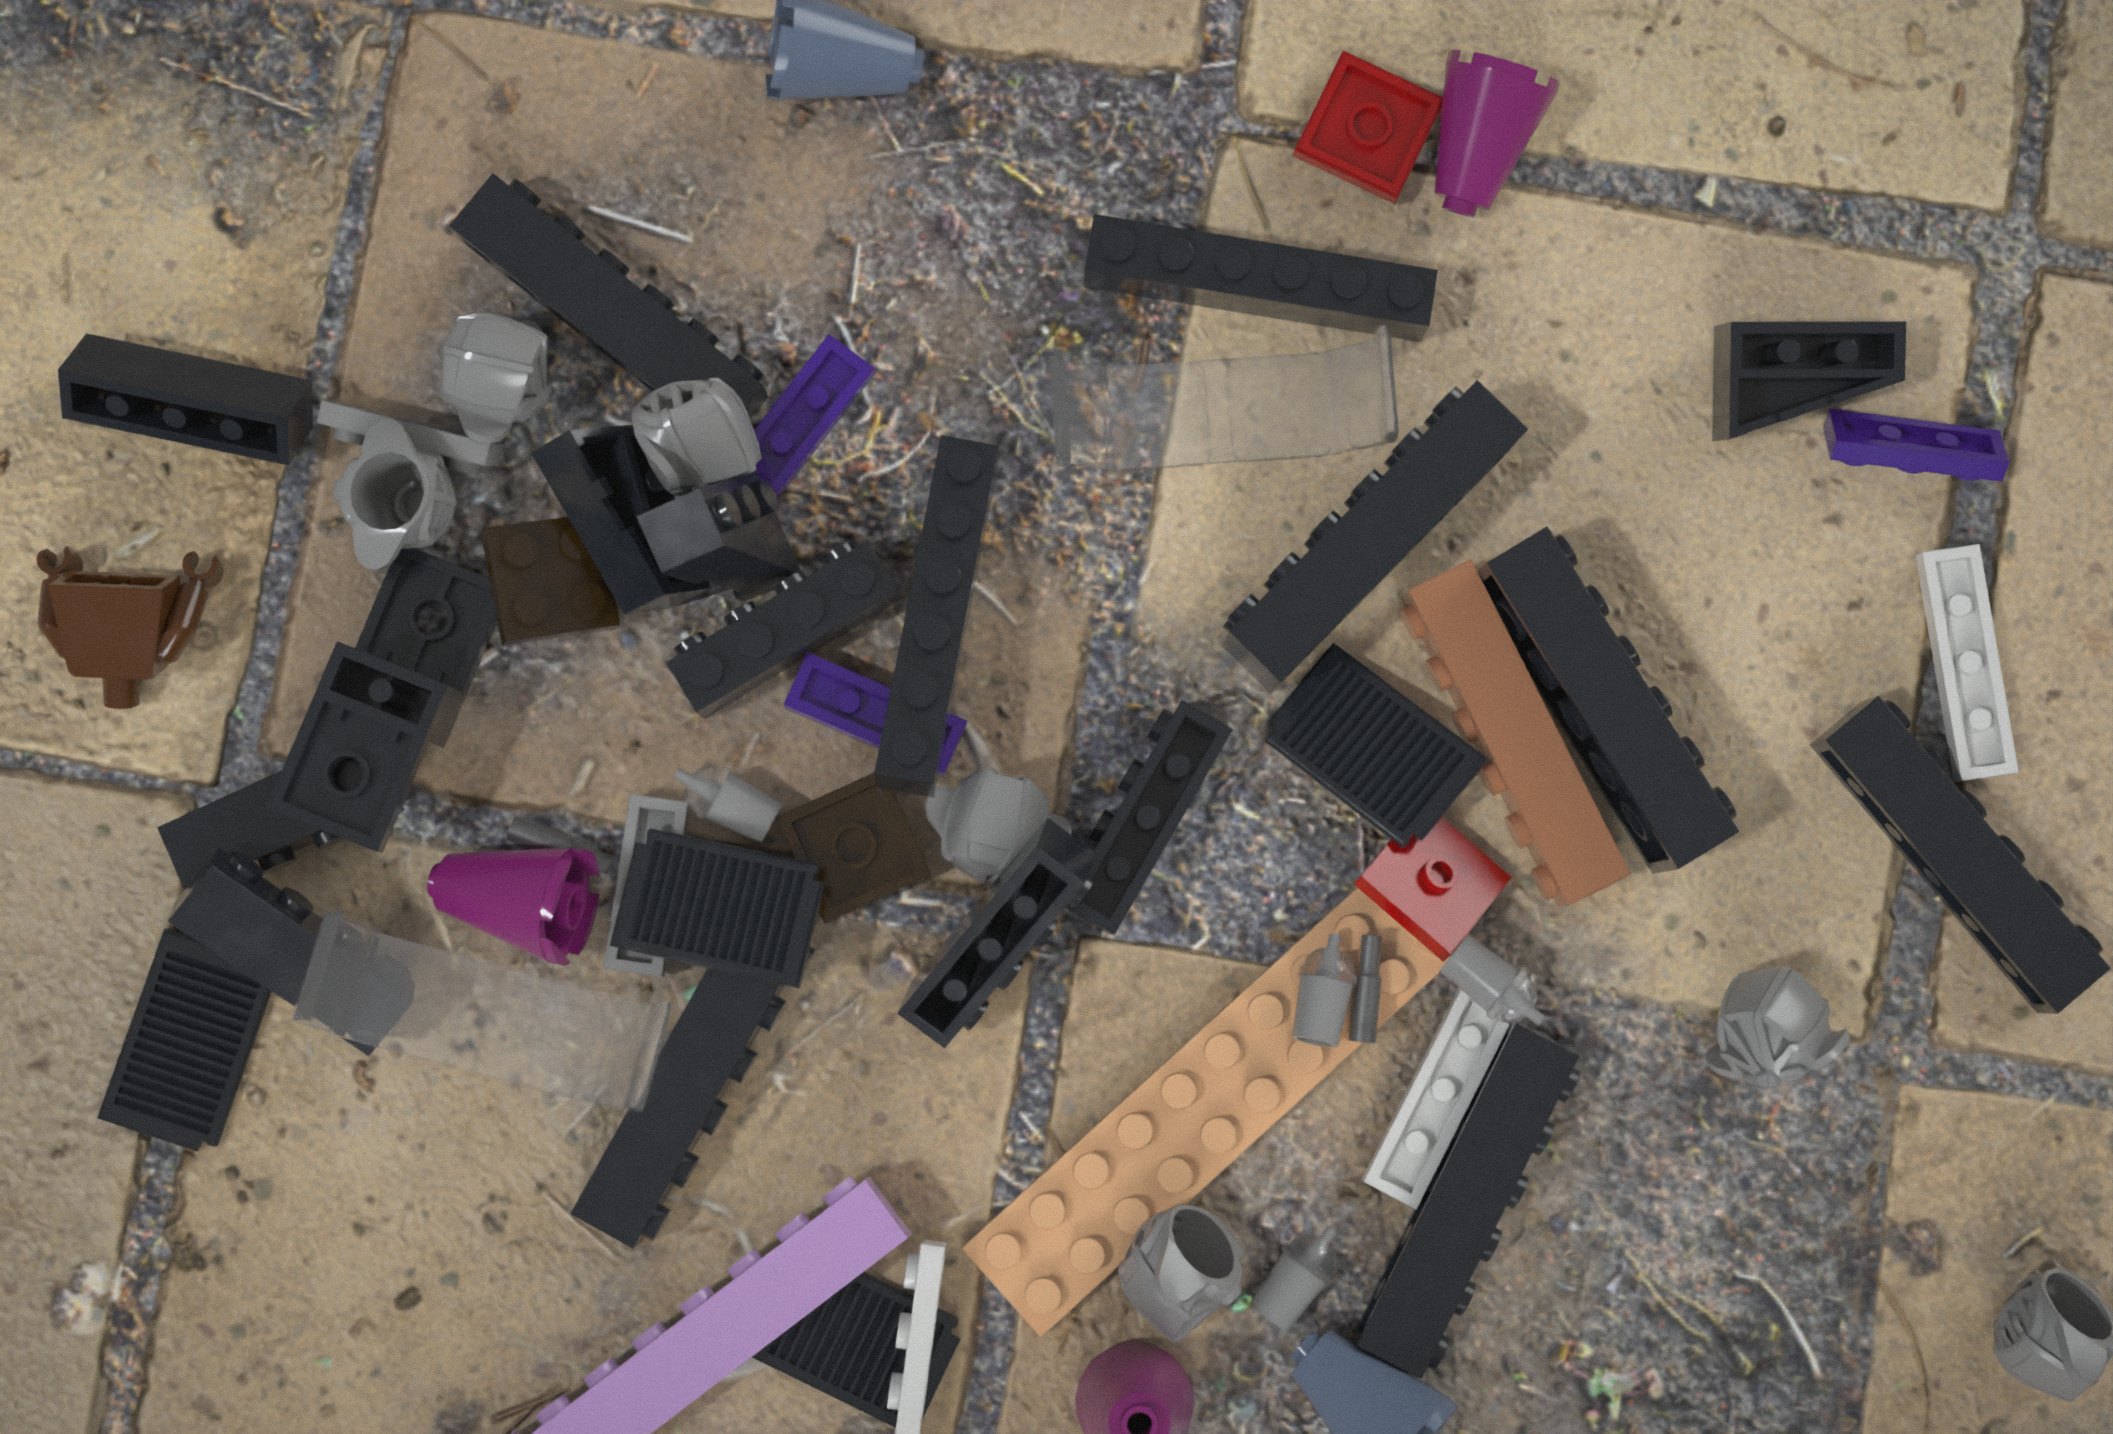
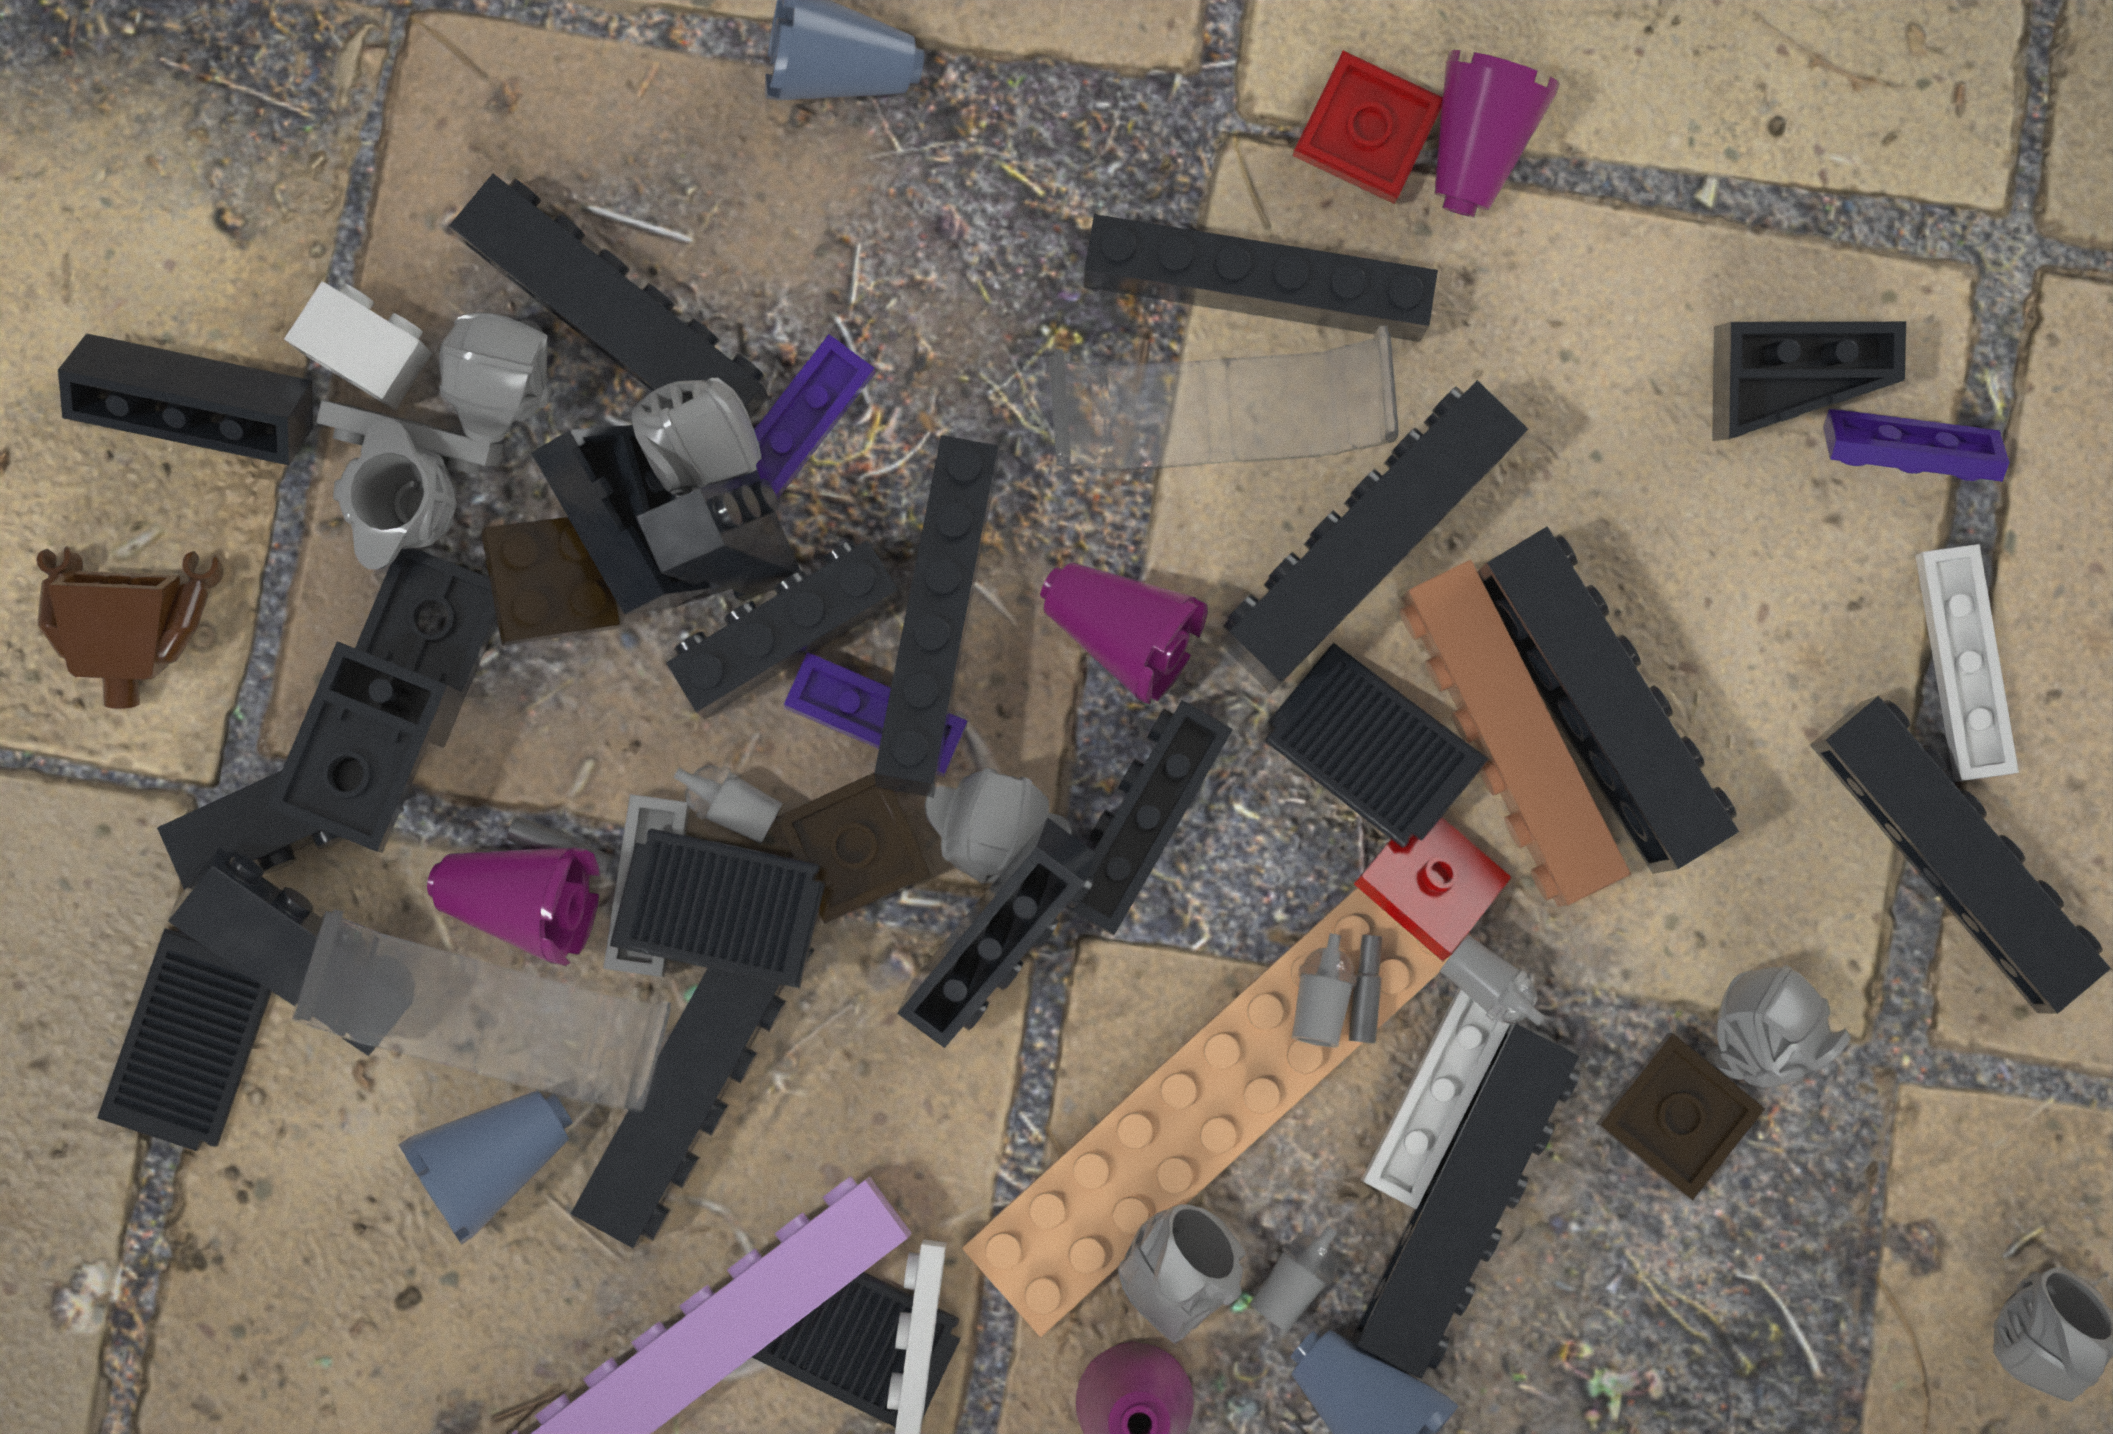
none -> white brick [284,281,432,411]
none -> sand blue cone [398,1090,573,1245]
none -> magenta cone [1040,562,1208,705]
none -> dark brown plate [1596,1033,1766,1201]

